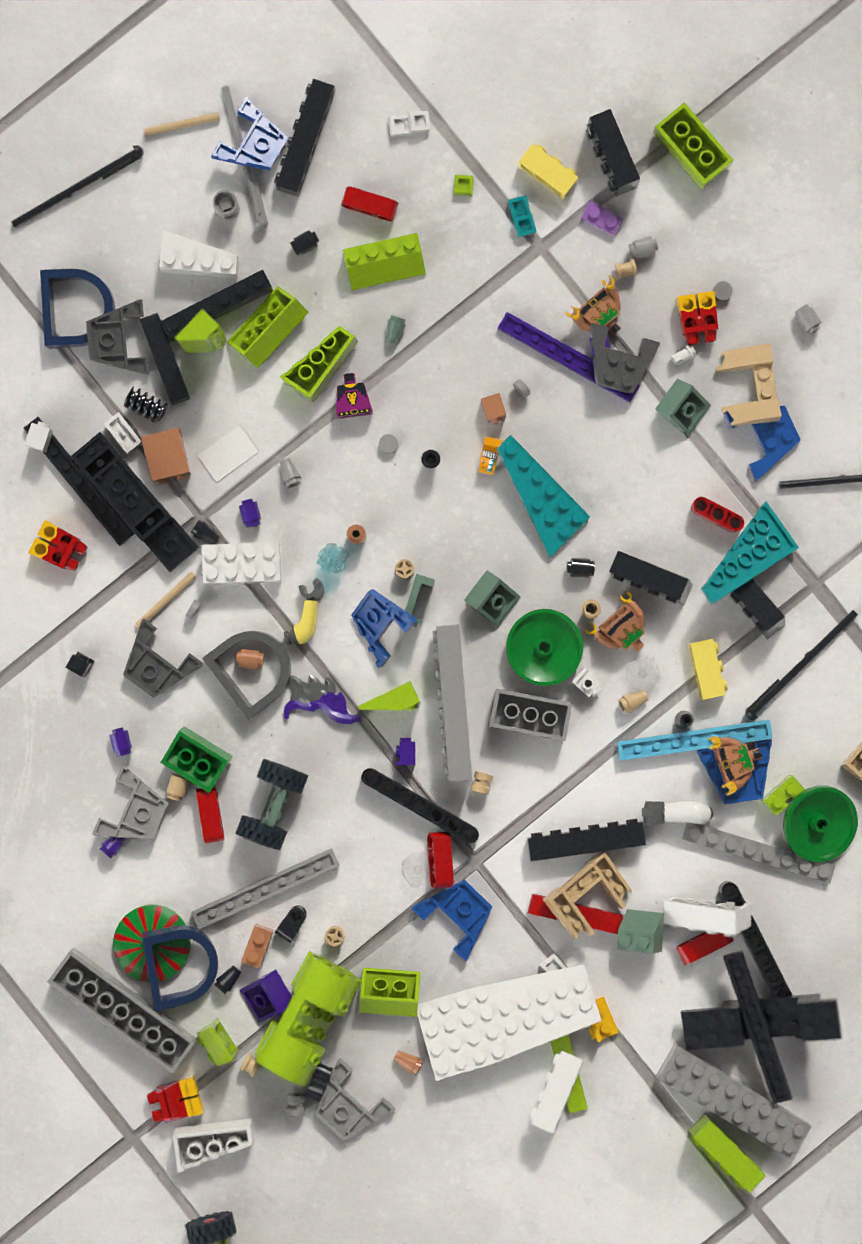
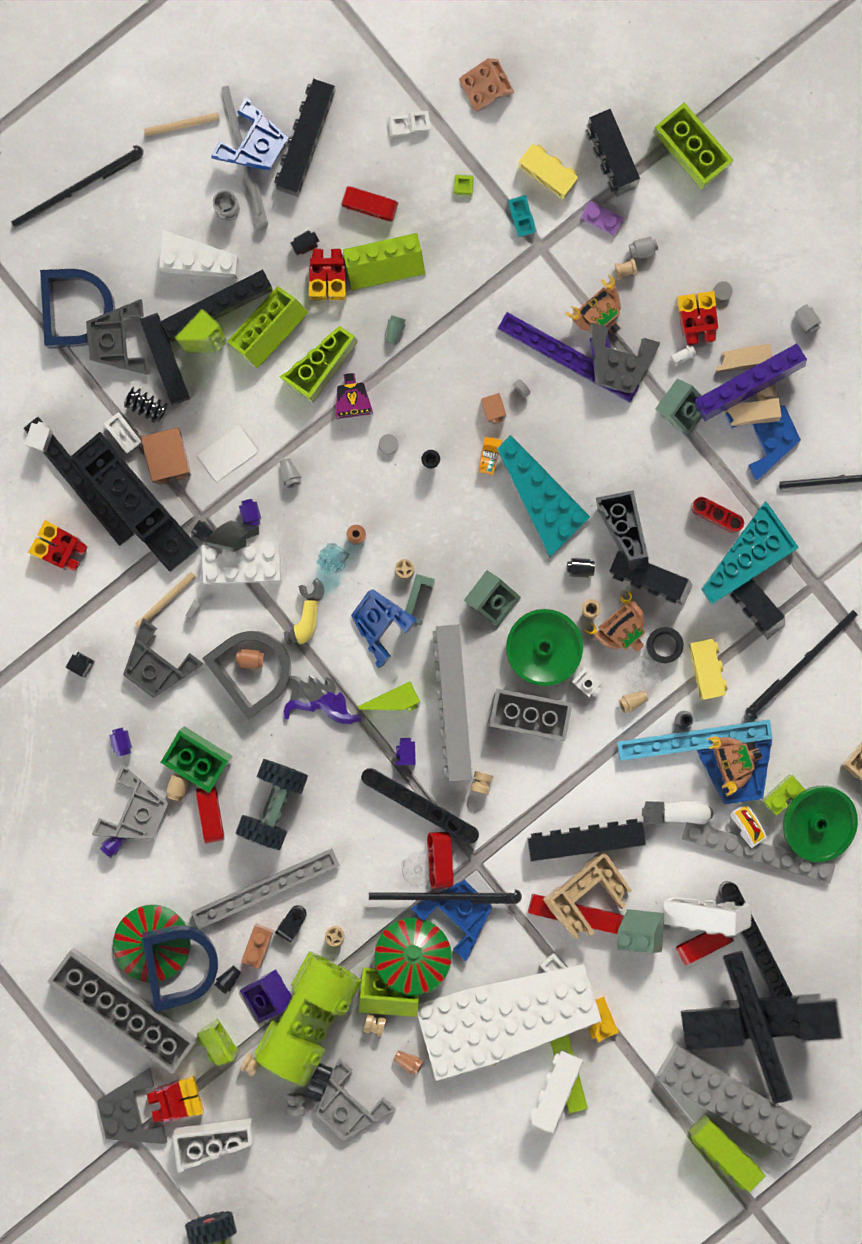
none -> dark grey wing [97,1068,167,1144]
none -> pearl dark grey slope [205,520,259,552]
none -> hips [309,249,346,301]
none -> tan wheel [363,1013,386,1037]
none -> black bar [369,889,522,904]
none -> dish [374,918,452,996]
none -> nougat bracket [459,58,515,111]
none -> black wedge [596,490,649,571]
none -> black tyre [646,627,684,664]
none -> dark purple brick [695,343,807,422]
none -> slope [730,804,767,848]

